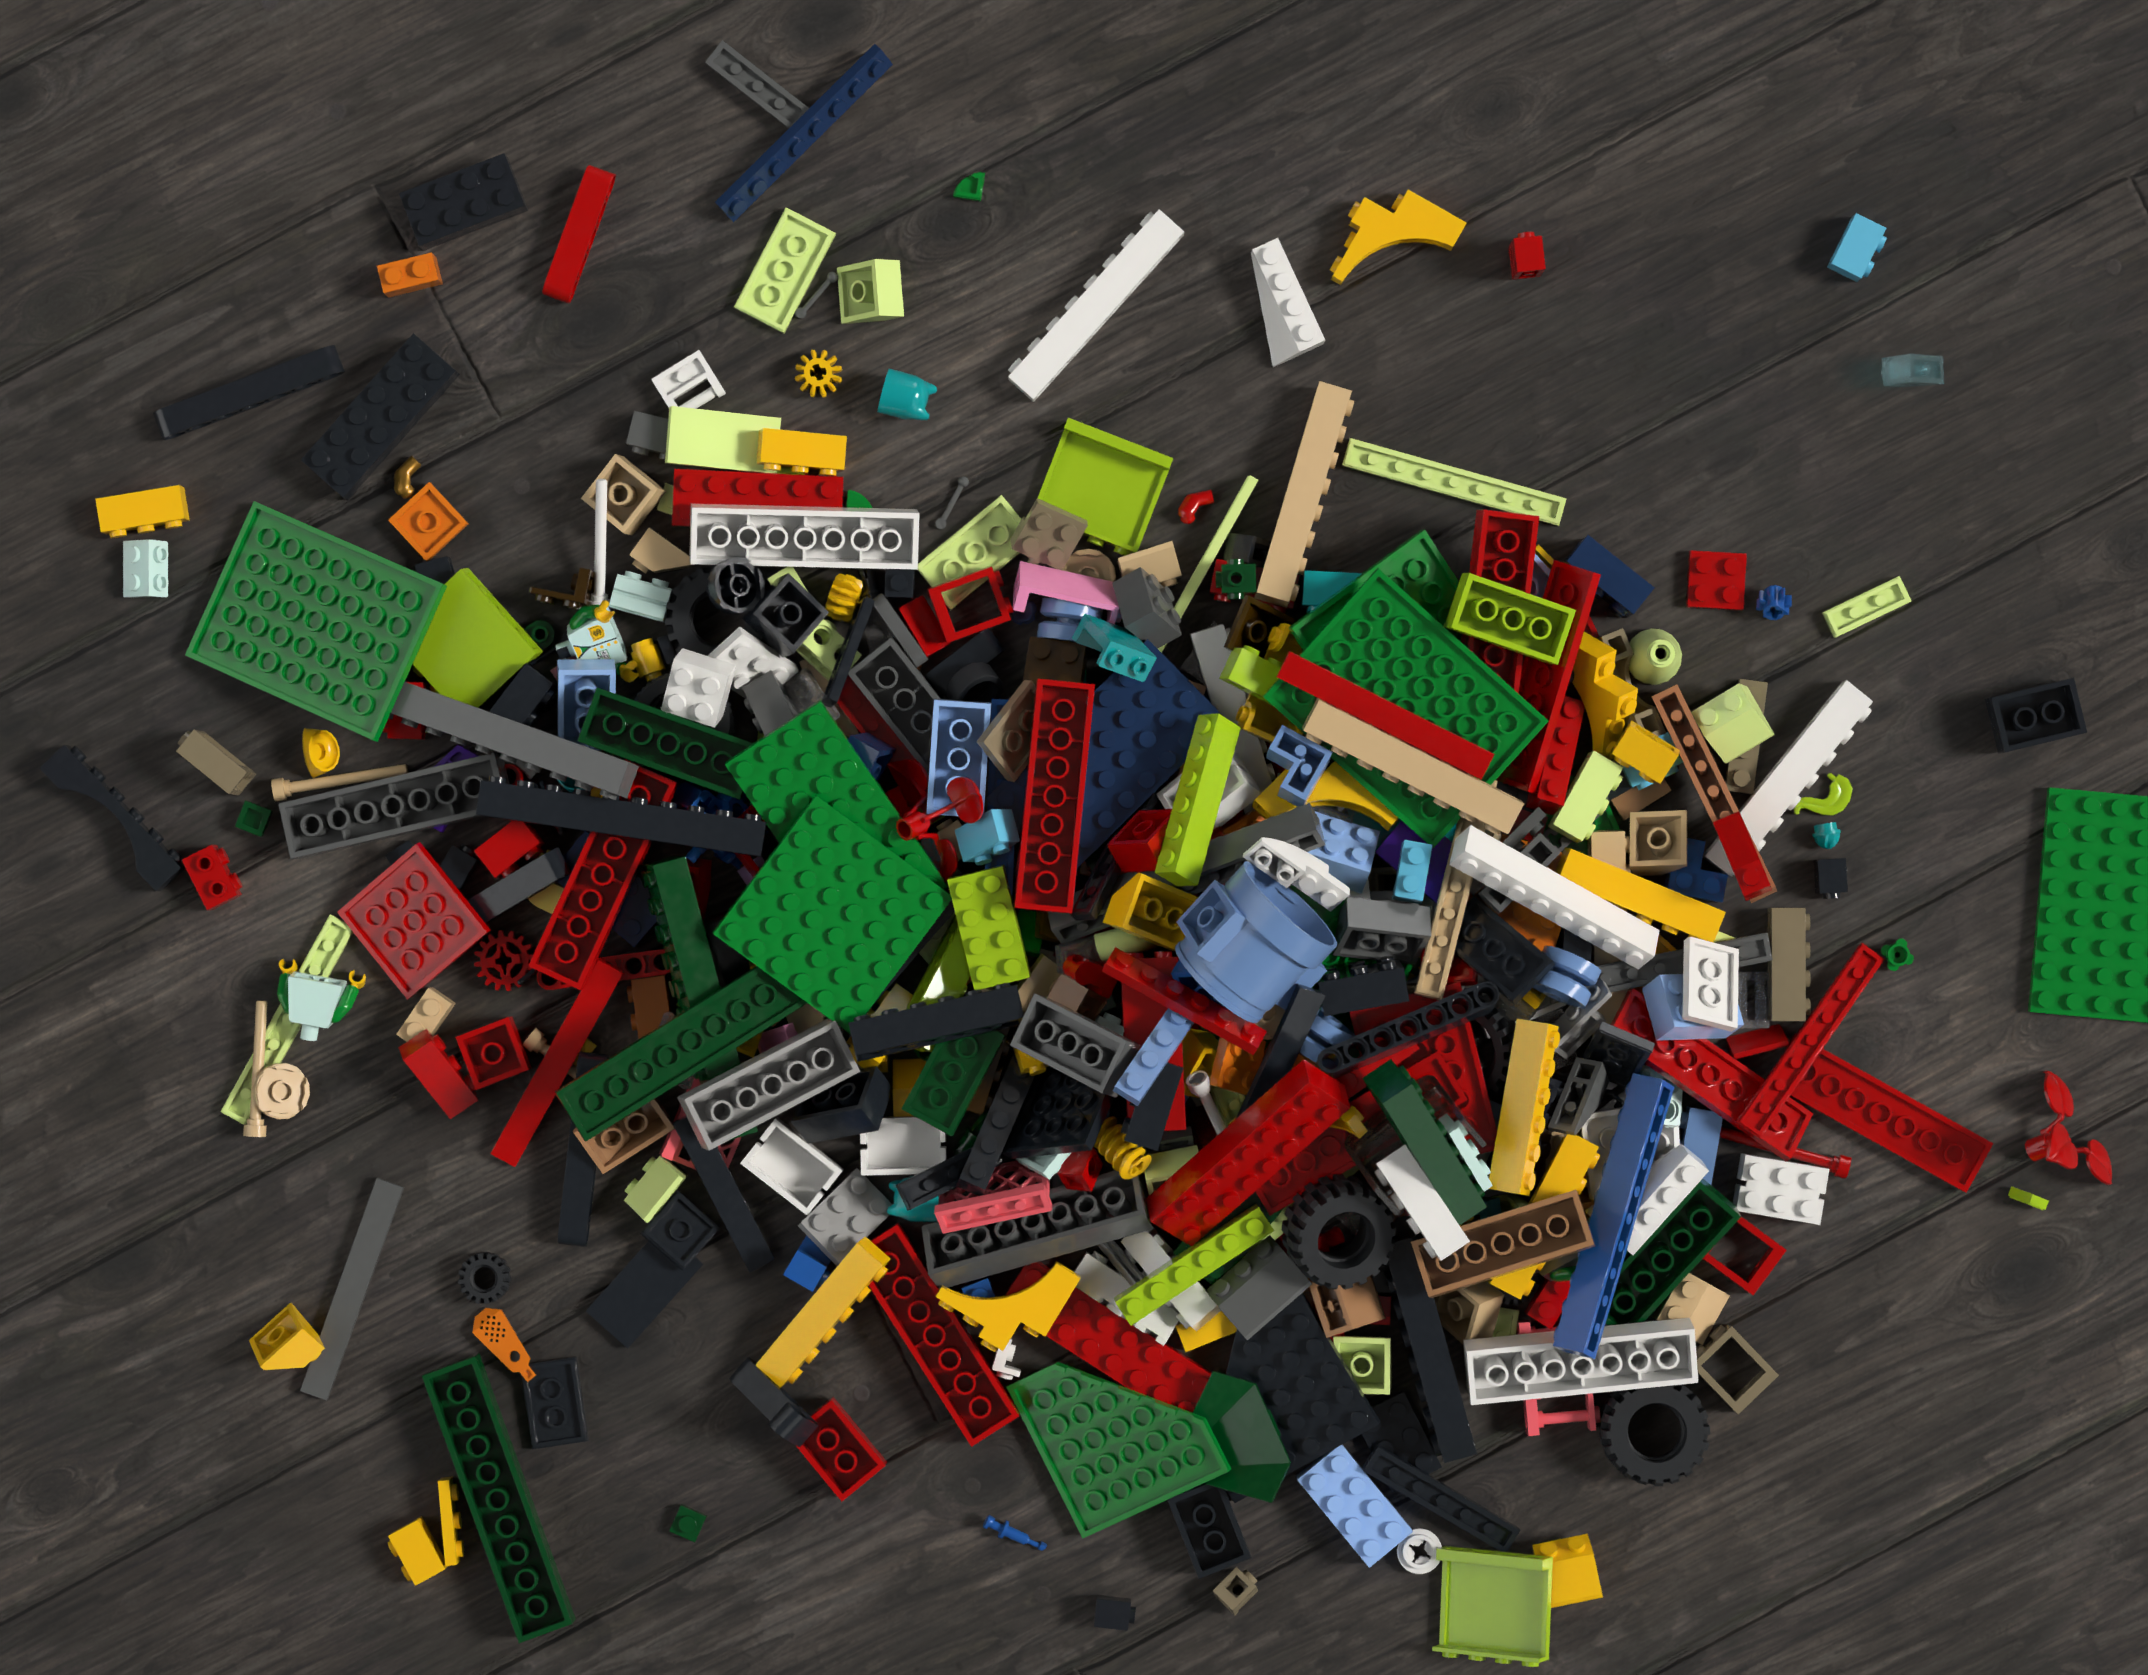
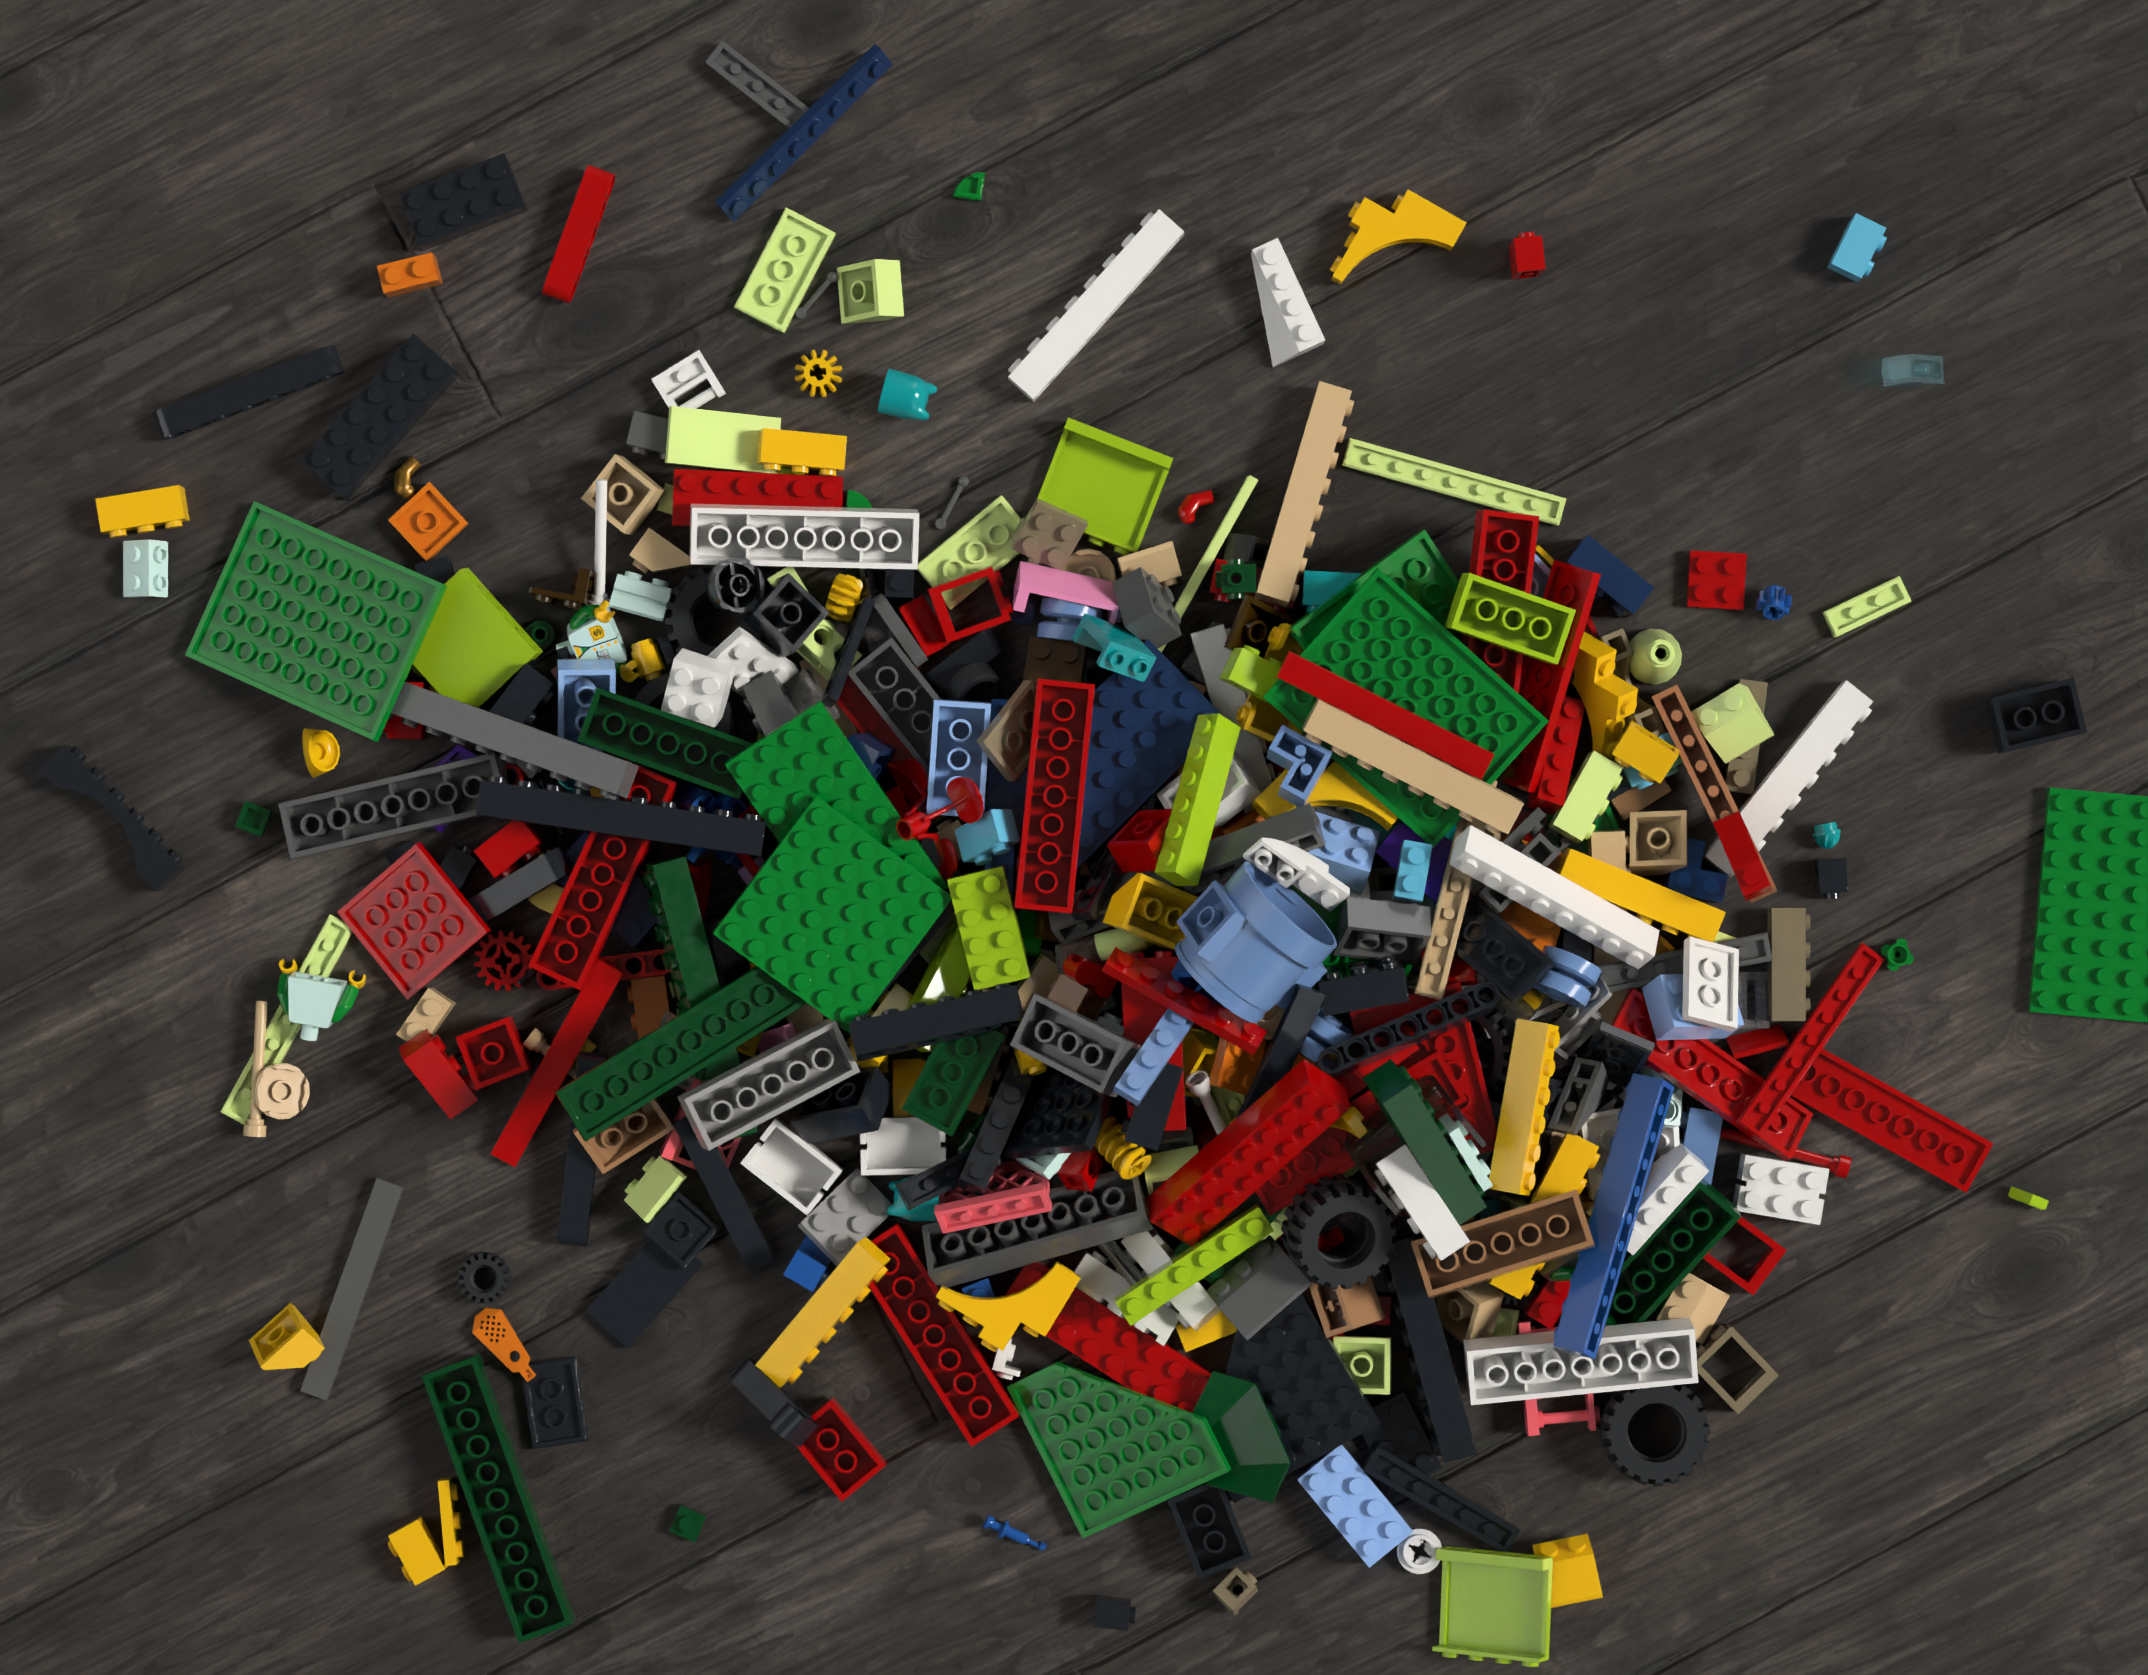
dark tan window [176,729,256,796] -> none
red brick [182,845,242,910] -> none
tan piece [271,764,409,802] -> none
lime piece [1793,773,1853,816] -> none
red plant [2025,1070,2112,1185] -> none

